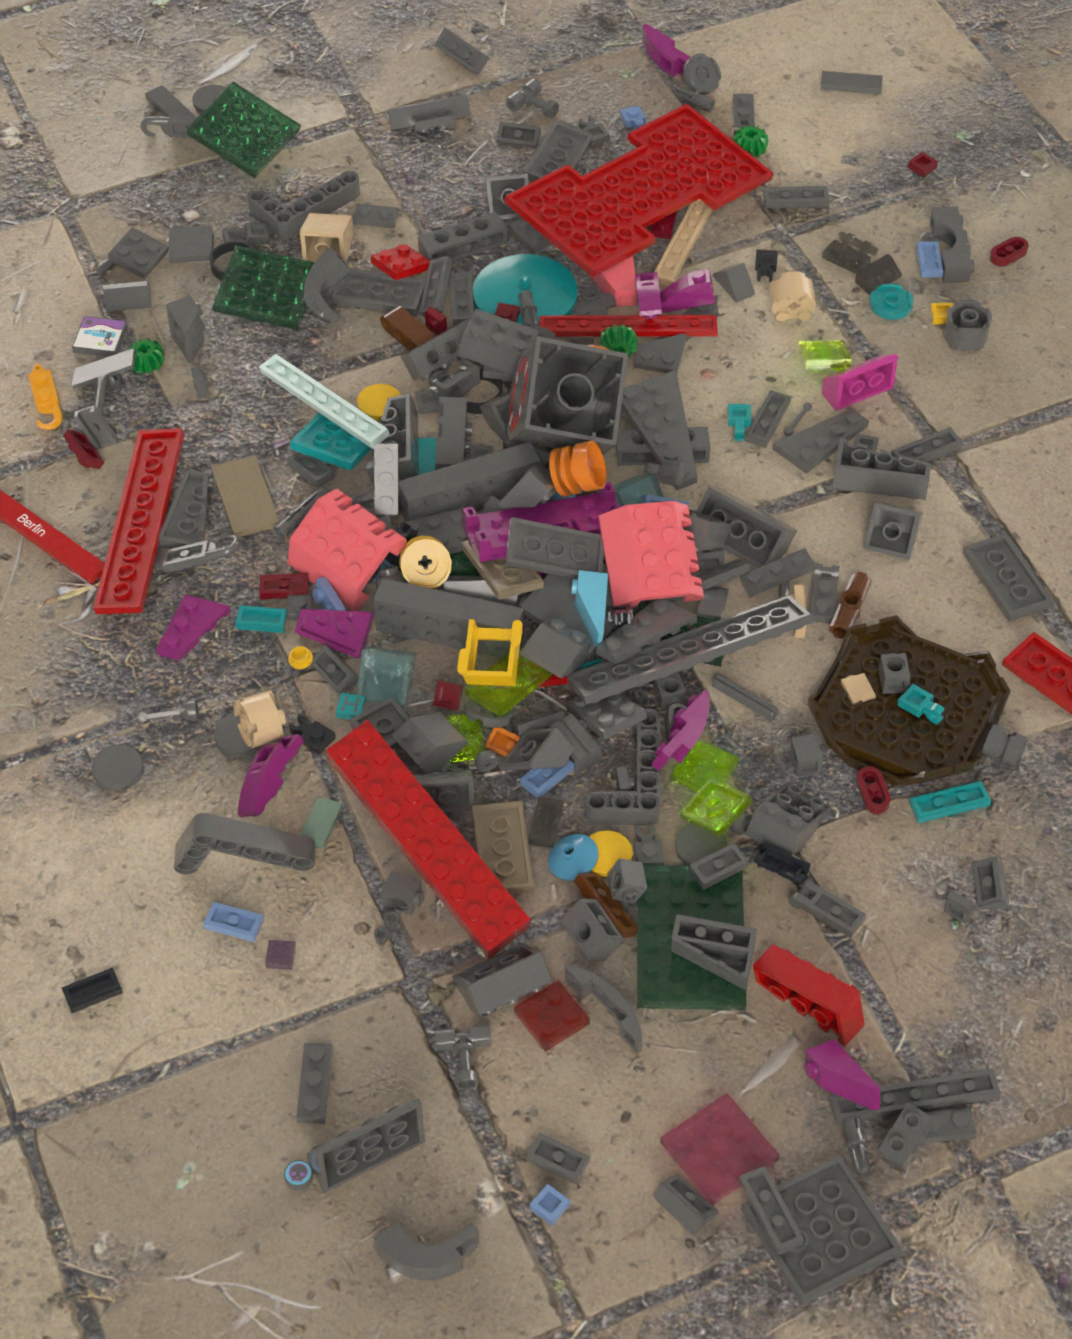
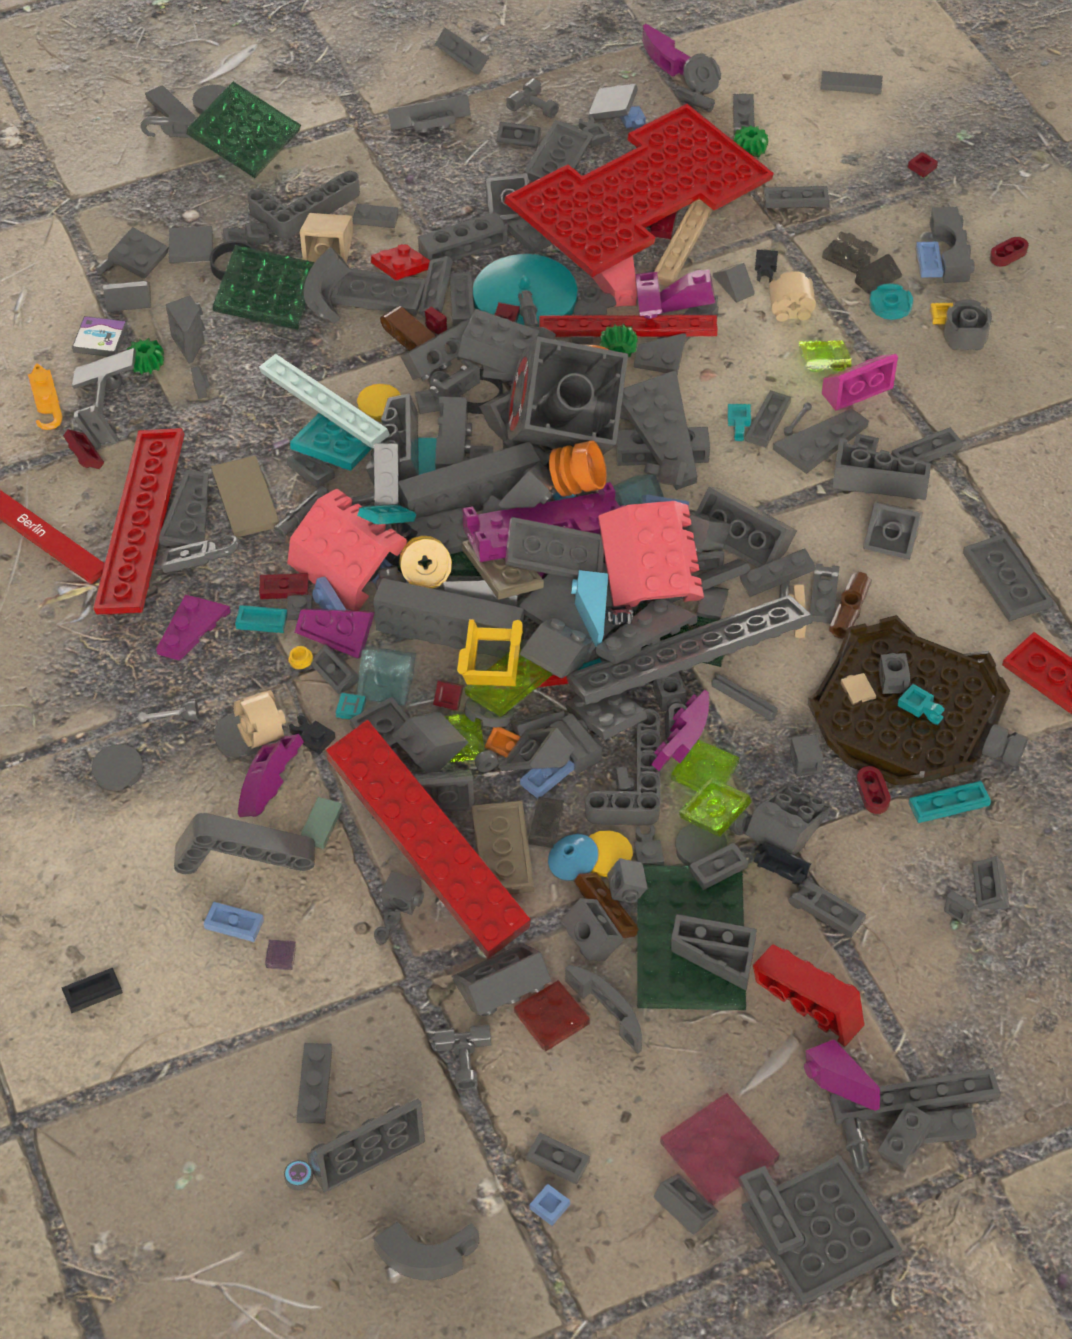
none -> teal tile [357,505,416,525]
none -> tile [588,83,638,120]

